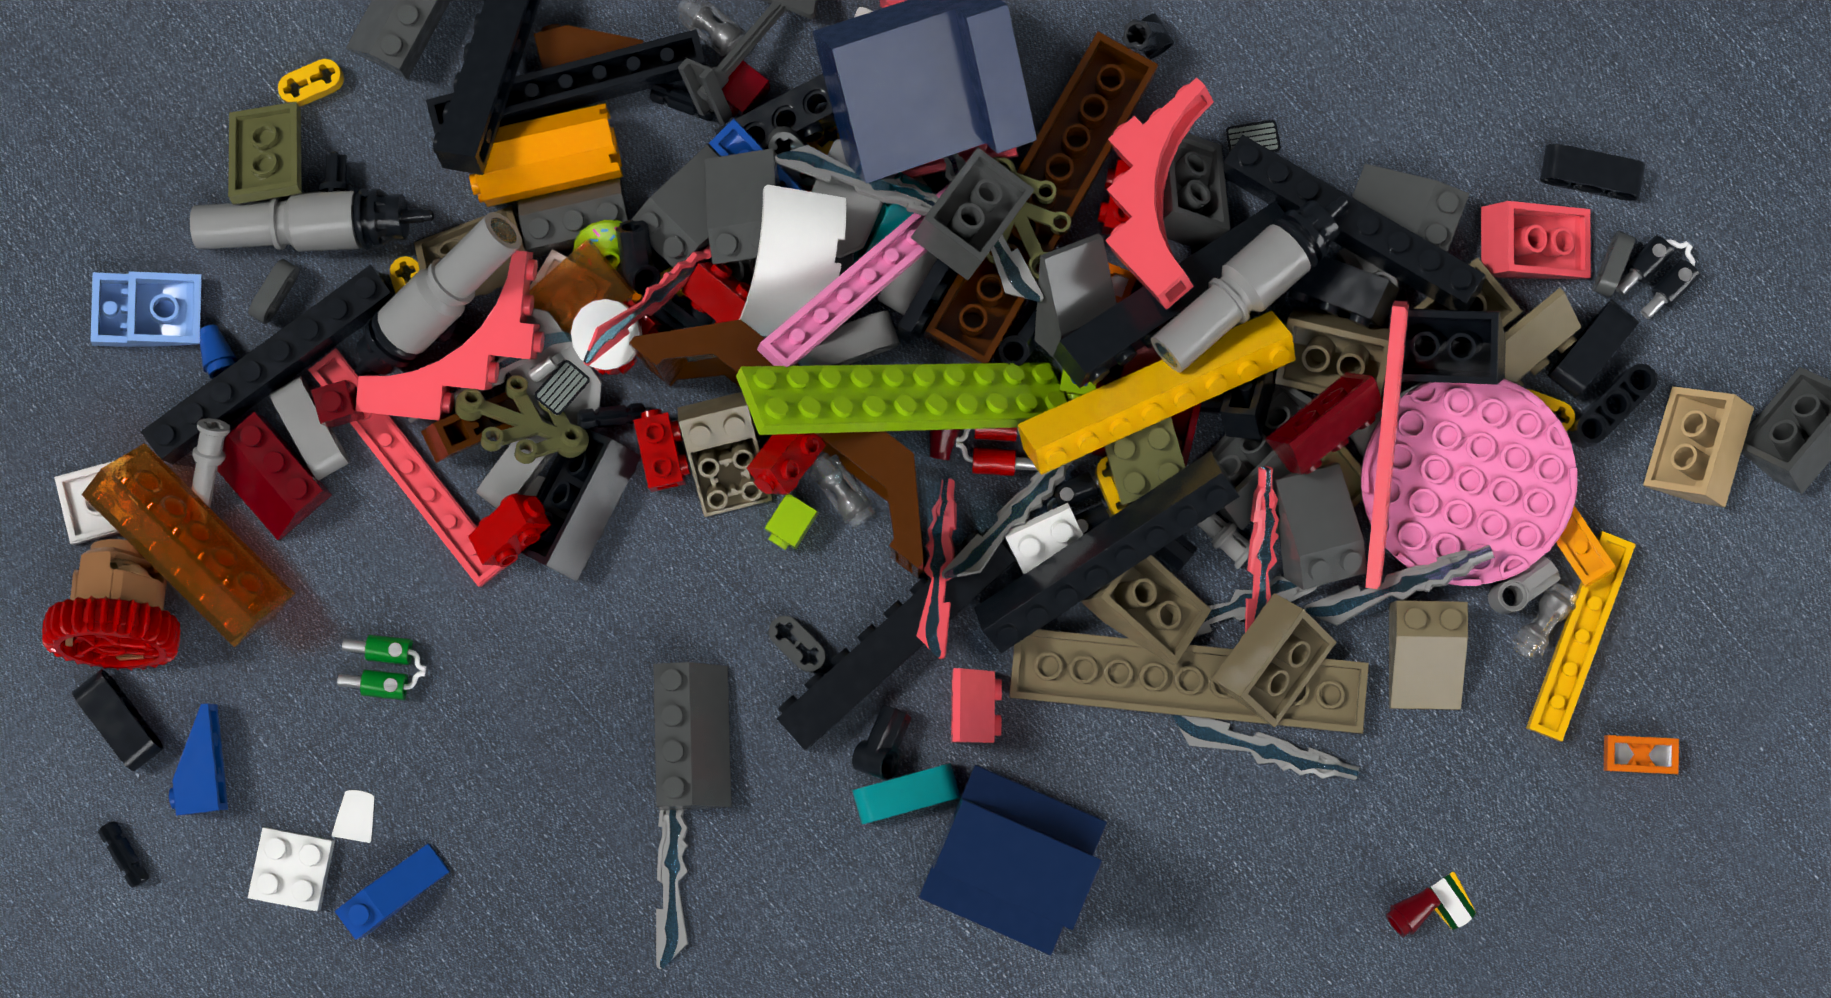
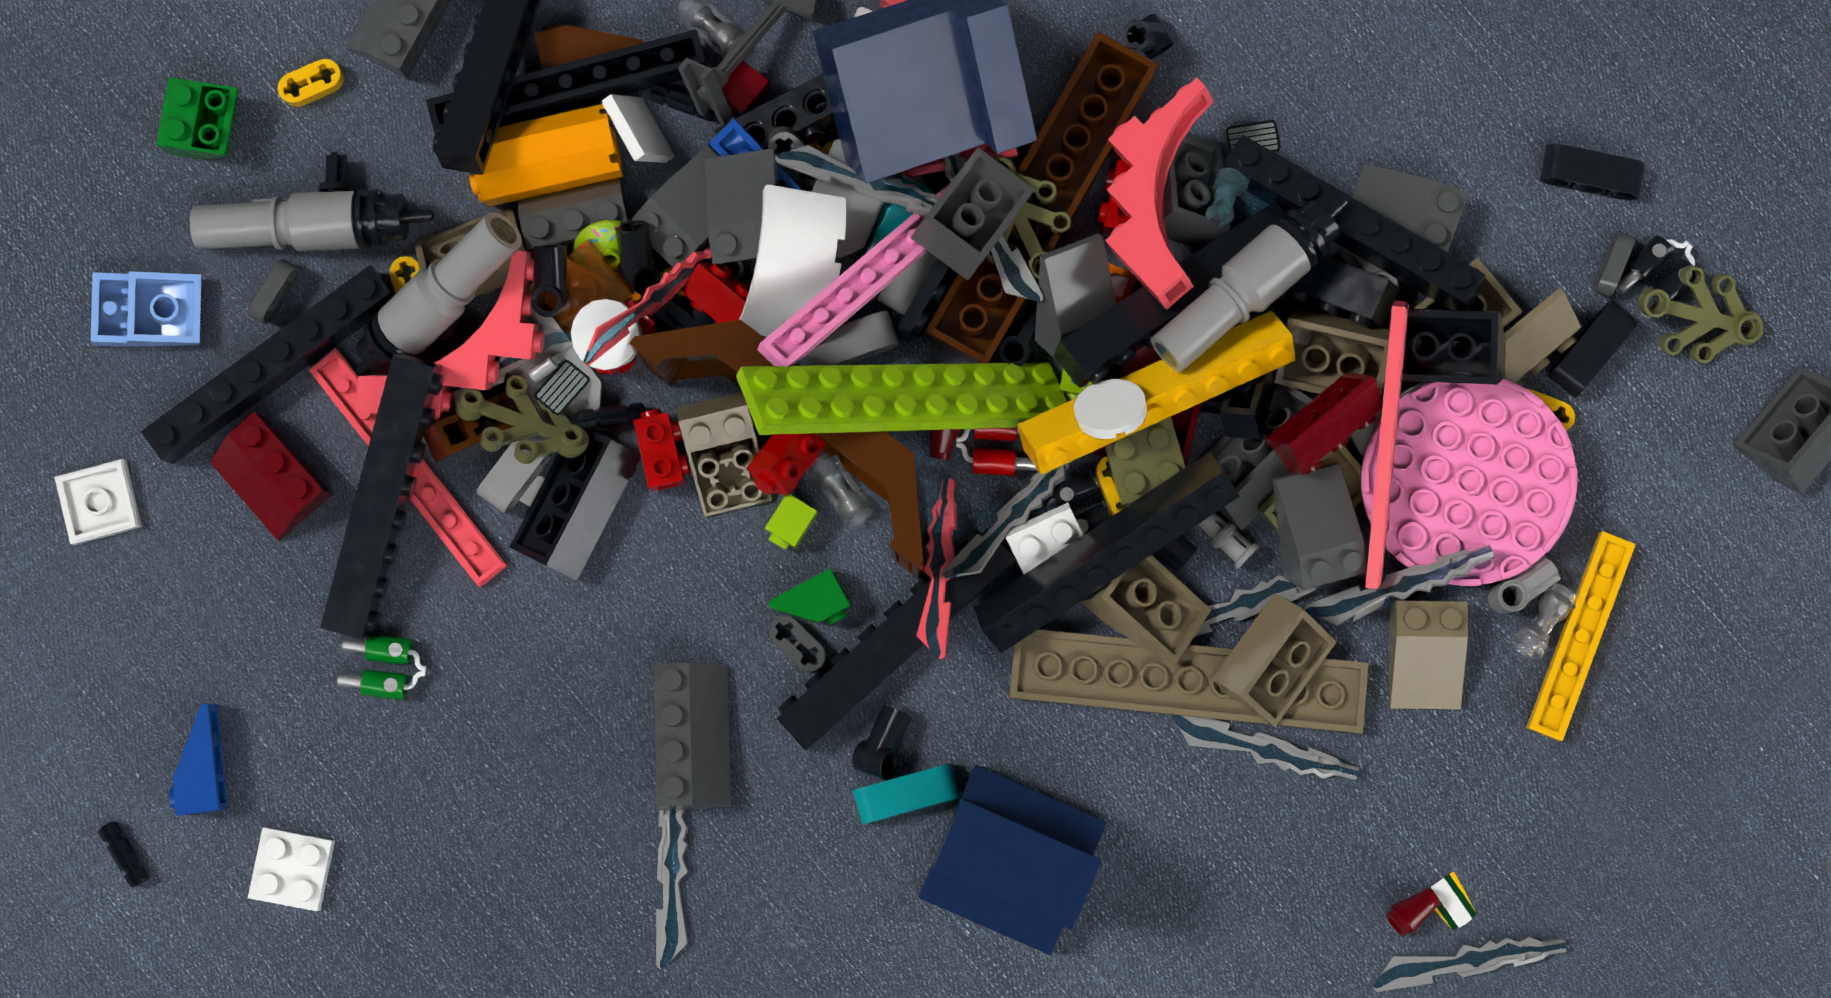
red piece [42,539,181,671] -> none
black beam [72,669,164,772] -> none
clear orange brick [81,443,295,648] -> none
light grey pin [185,418,230,525] -> none
blue cone [200,325,237,379] -> none
olive plate [228,101,302,205] -> none
light grey beam [269,376,350,481] -> none
dark red brick [311,380,365,428] -> none
white sticker [332,790,374,843] -> none
blue slope [335,843,450,940] -> none
red brick [468,493,551,567] -> none
coral slope [951,668,1002,743] -> none
coral sword [1245,466,1279,633] -> none
coral slope [1481,201,1591,279] -> none
light orange plate [1556,505,1616,588] -> none
black beam [1568,363,1658,448] -> none
orange piece [1604,735,1679,774] -> none
tan slope [1643,386,1754,507] -> none
none -> green slope [156,77,239,160]
none -> black brick [320,353,444,640]
none -> black piece [531,245,571,317]
none -> white tile [602,94,675,163]
none -> green slope [768,568,851,626]
none -> white tile [1074,379,1147,439]
none -> clear light blue piece [1206,168,1249,228]
none -> white sticker [1353,597,1386,621]
none -> light grey sword [1373,936,1566,992]
none -> olive plant [1638,265,1764,364]

